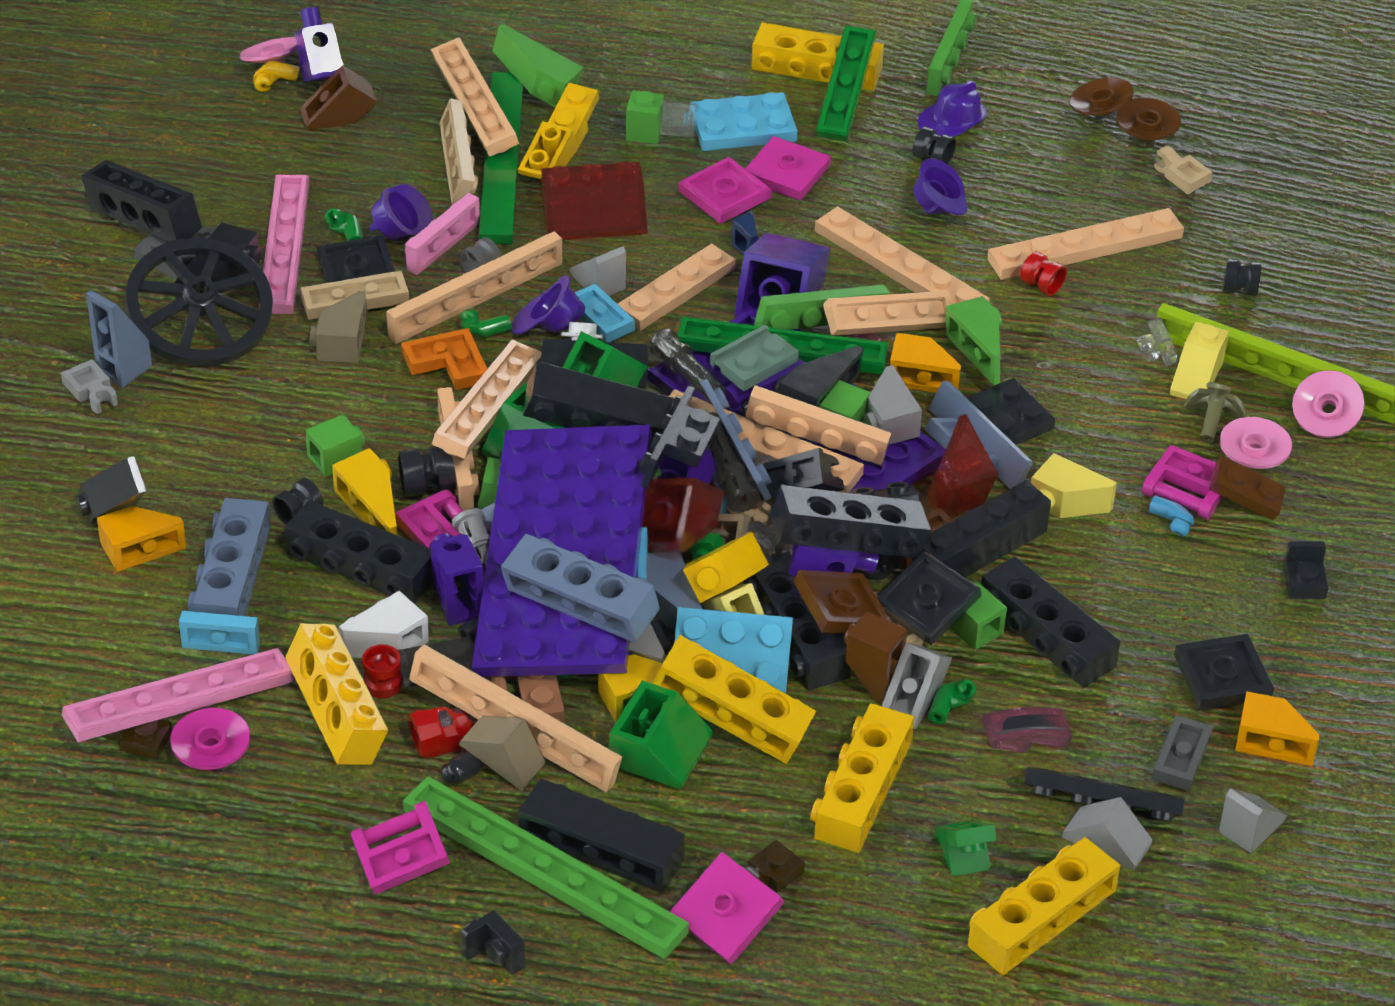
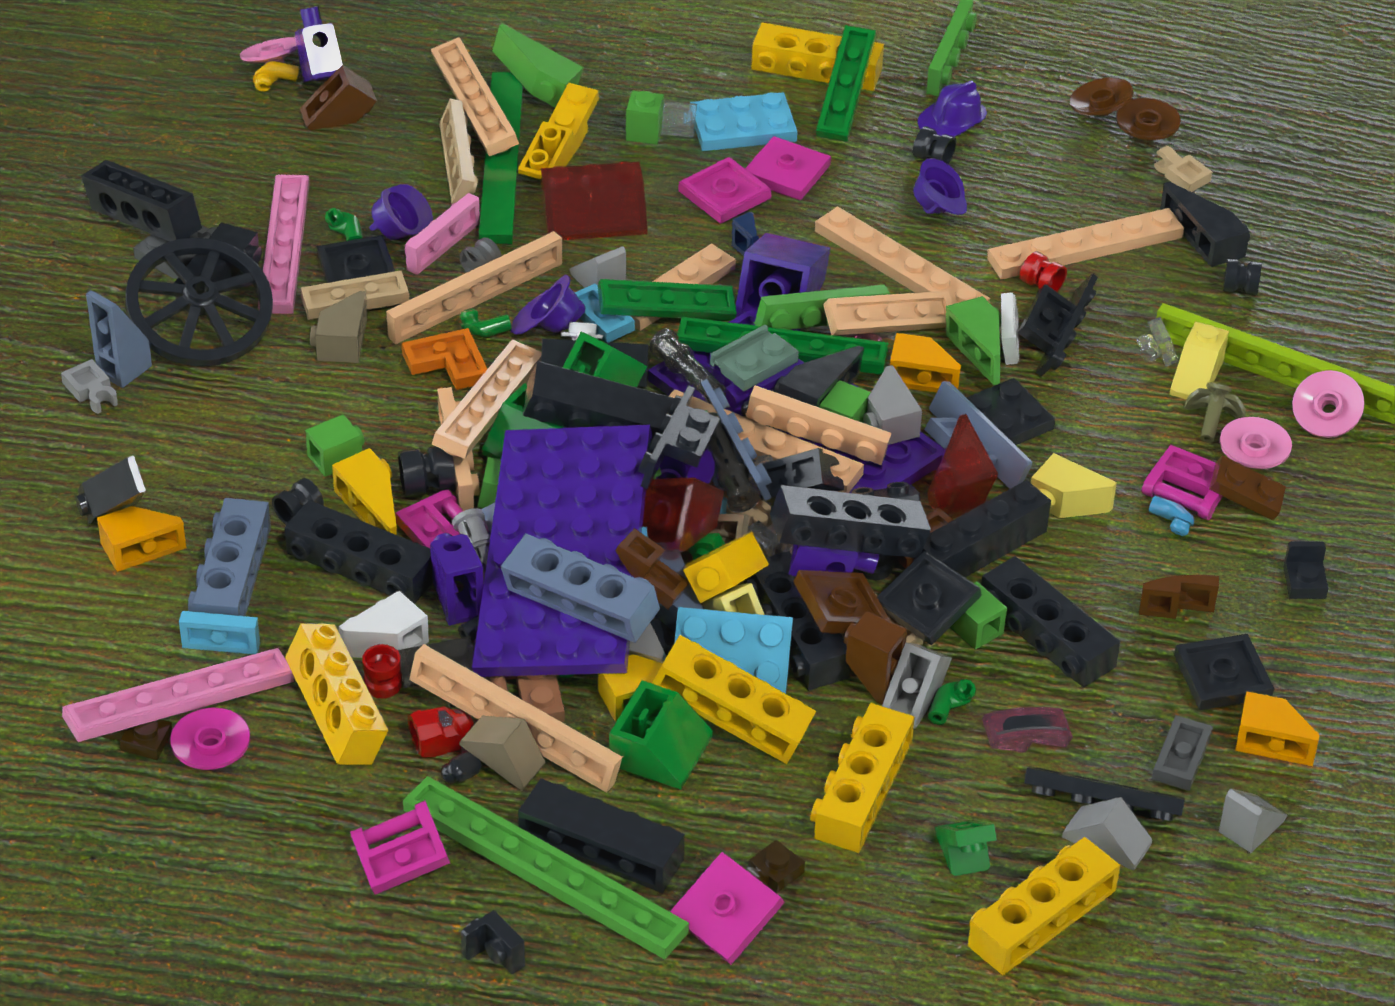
none -> green tile [597,279,737,321]
none -> reddish brown slope [615,528,689,610]
none -> white tile [1001,292,1019,365]
none -> black bracket [1018,273,1098,377]
none -> reddish brown slope [1139,575,1219,619]
none -> black slope [1160,181,1250,267]

